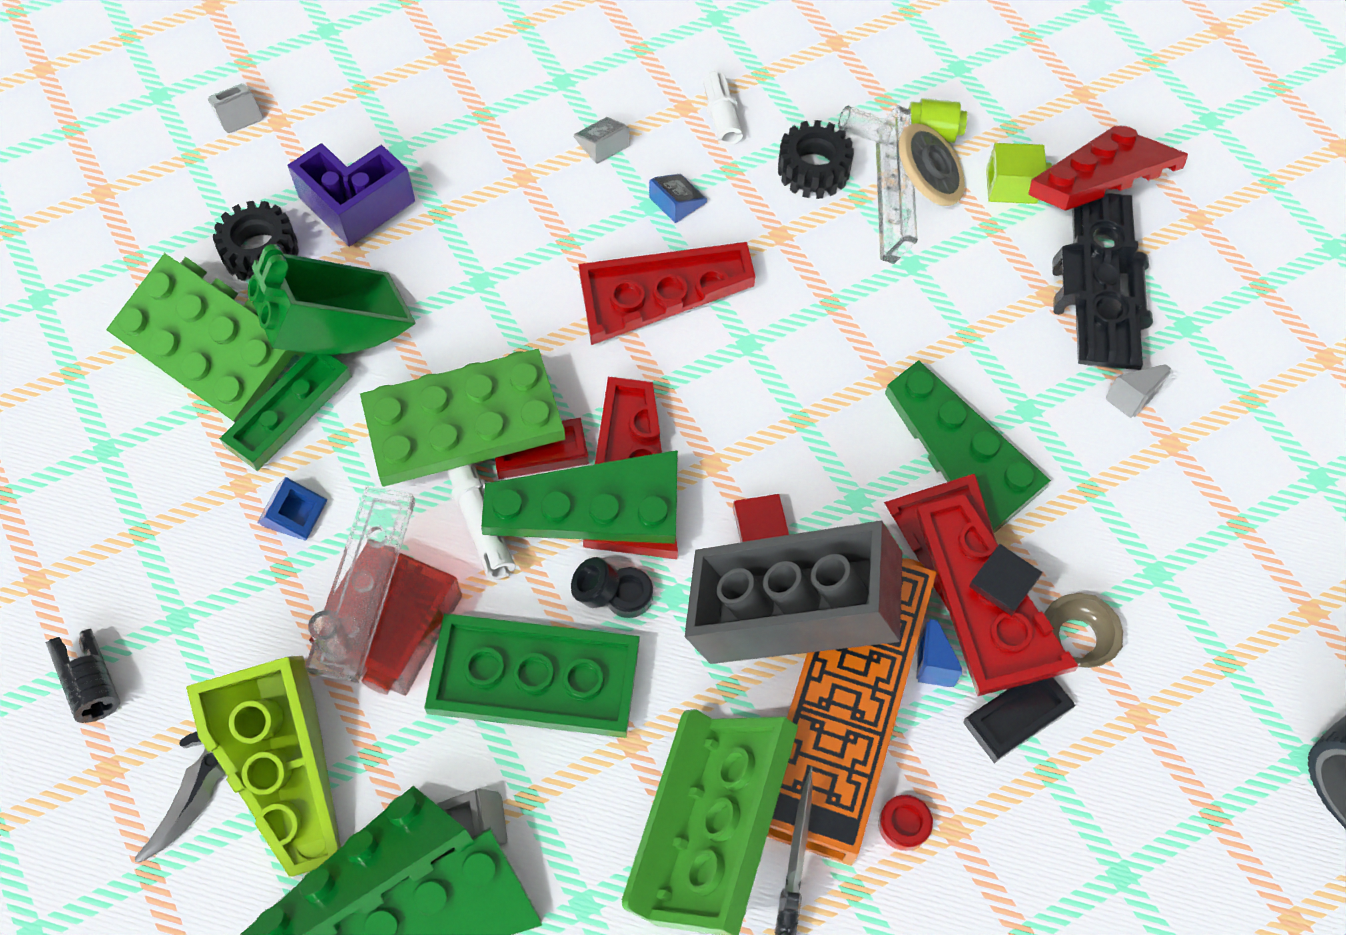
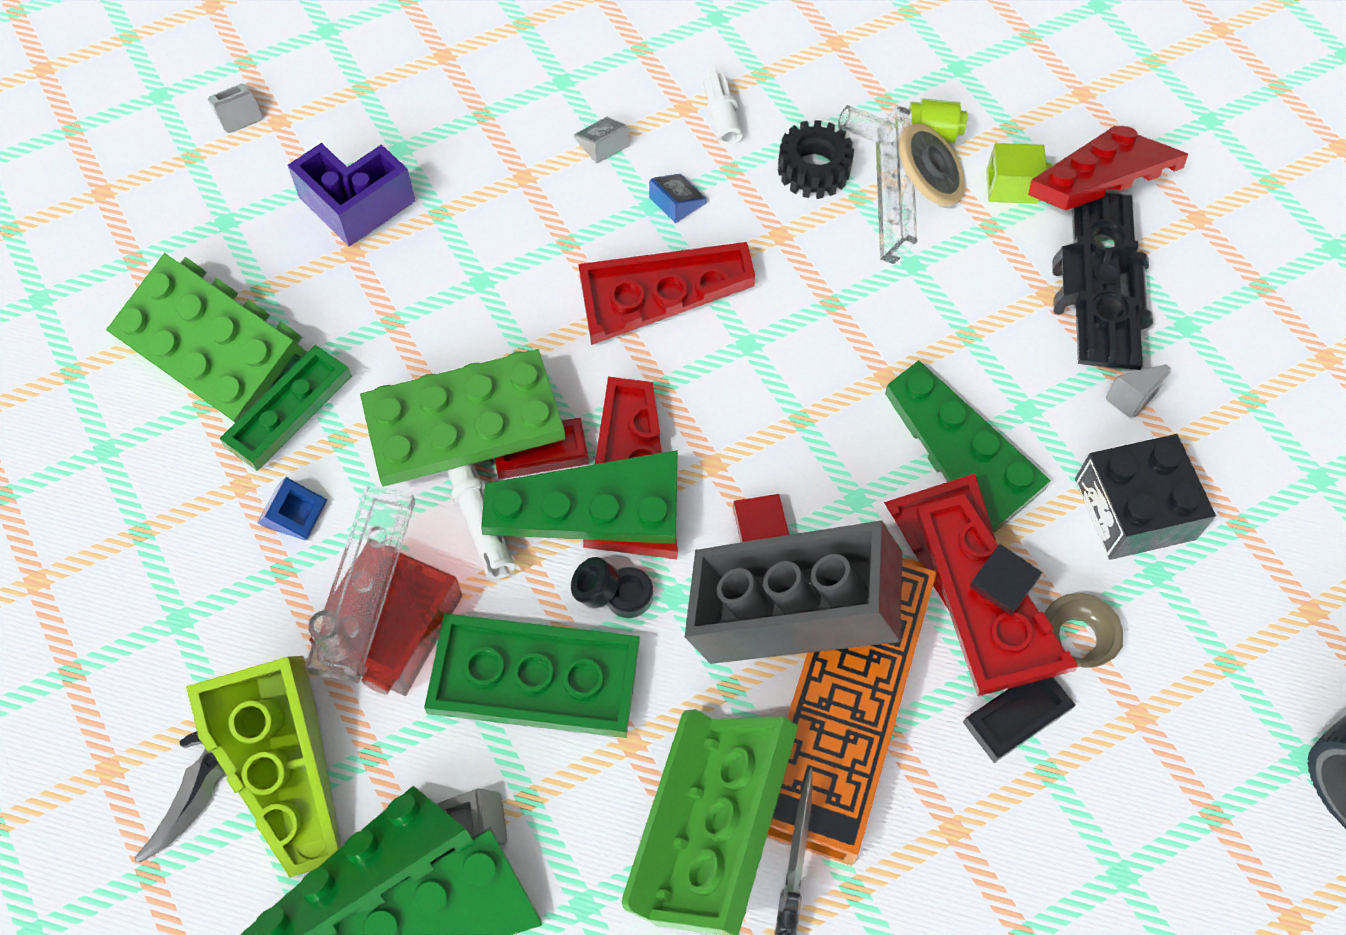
black hinge [45,628,121,723] -> none
black tyre [213,200,299,281] -> none
green piece [248,244,416,355] -> none
red tile [878,795,933,851] -> none
blue slope [916,619,962,687] -> none
none -> black brick [1075,434,1216,560]

